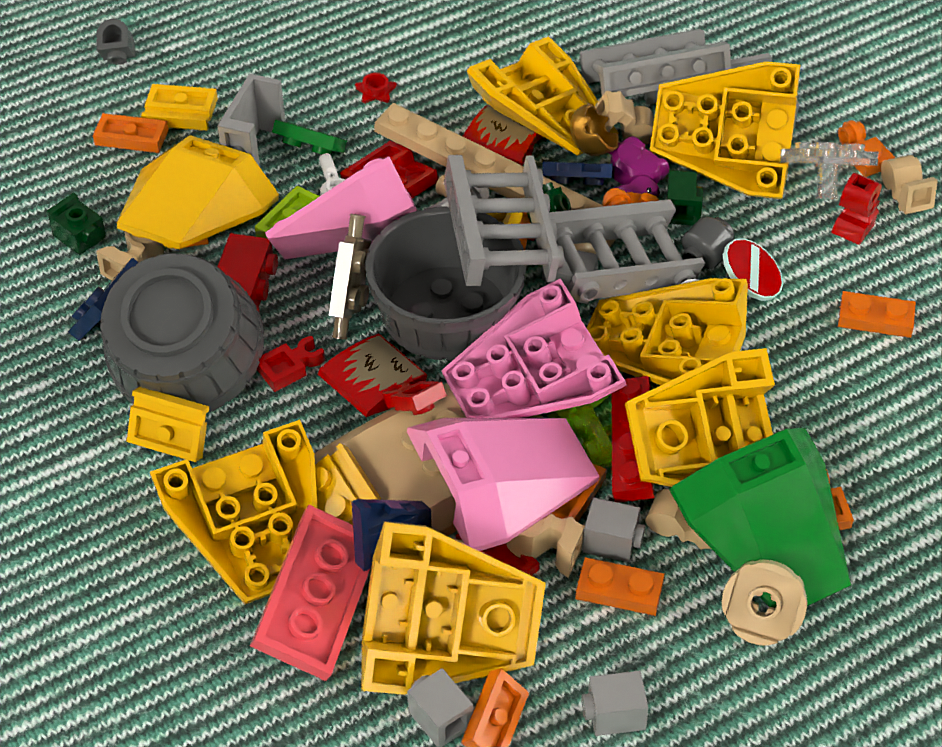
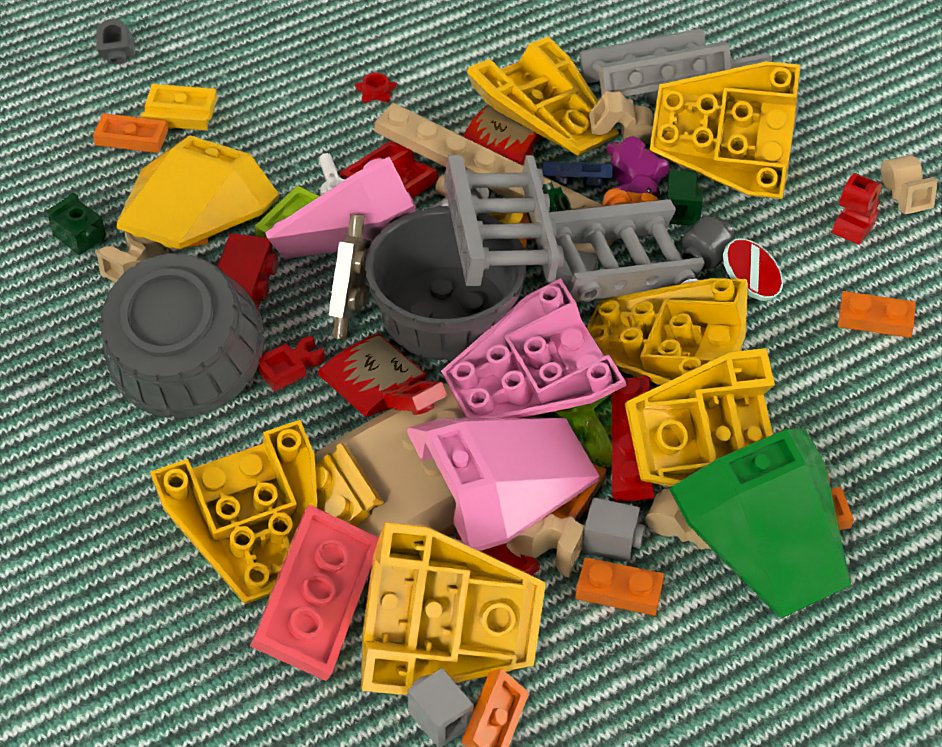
dark blue wing [68,257,139,341] -> none
yellow plate [127,386,209,462] -> none
light grey panel [217,74,285,167] -> none
green plate [272,119,348,155] -> none
dark blue wing [352,499,432,571] -> none
pearl gold hair [570,103,619,156] -> none
light grey brick [581,671,649,736] -> none
tan plate [722,560,807,646] -> none
clear plate [780,142,879,199] -> none
orange plate [838,120,895,177] -> none

